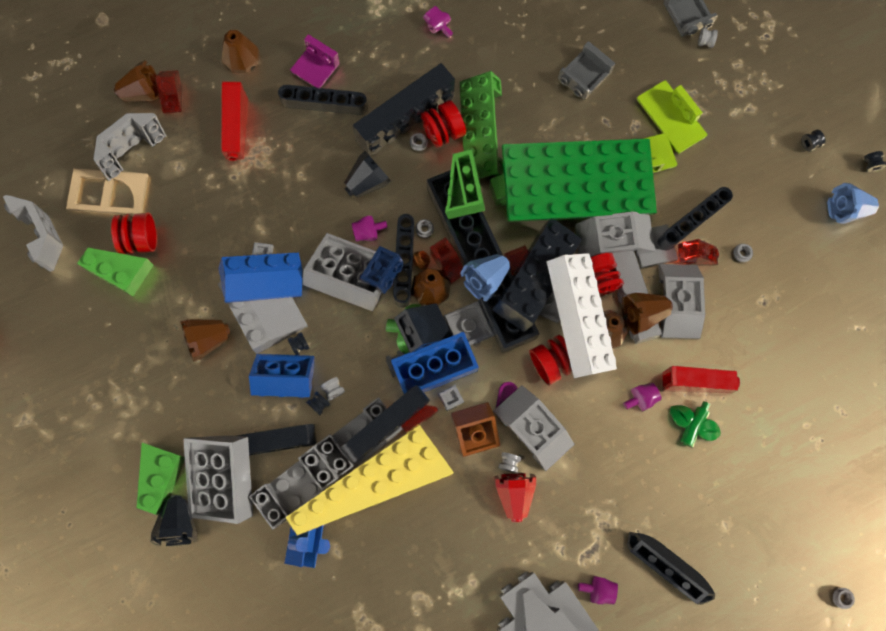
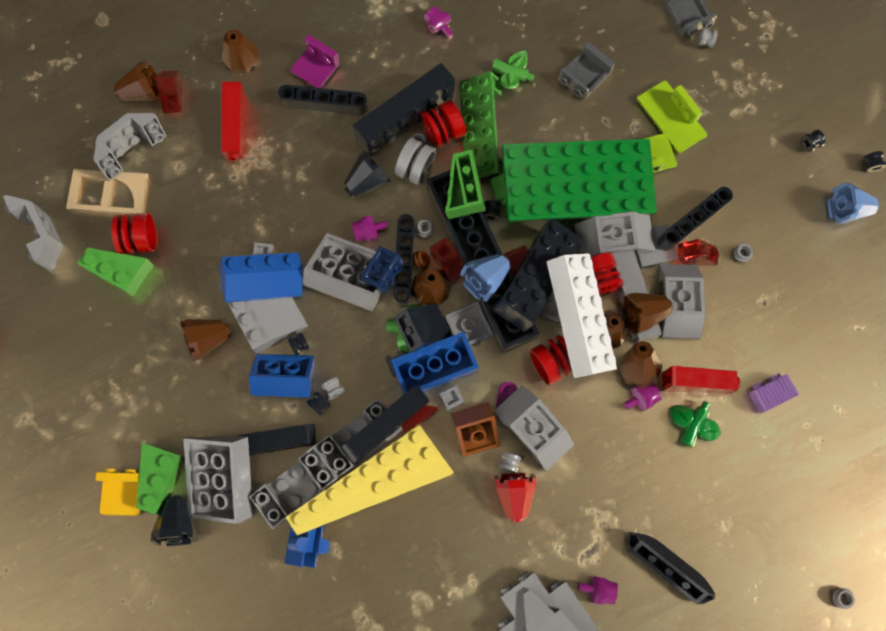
none -> yellow bracket [95,469,142,516]
none -> light grey wheel [395,138,436,186]
none -> black wheel [483,200,502,221]
none -> bright green plant [492,50,535,89]
none -> reddish brown cone [619,341,663,389]
none -> medium lavender brick [748,373,799,413]

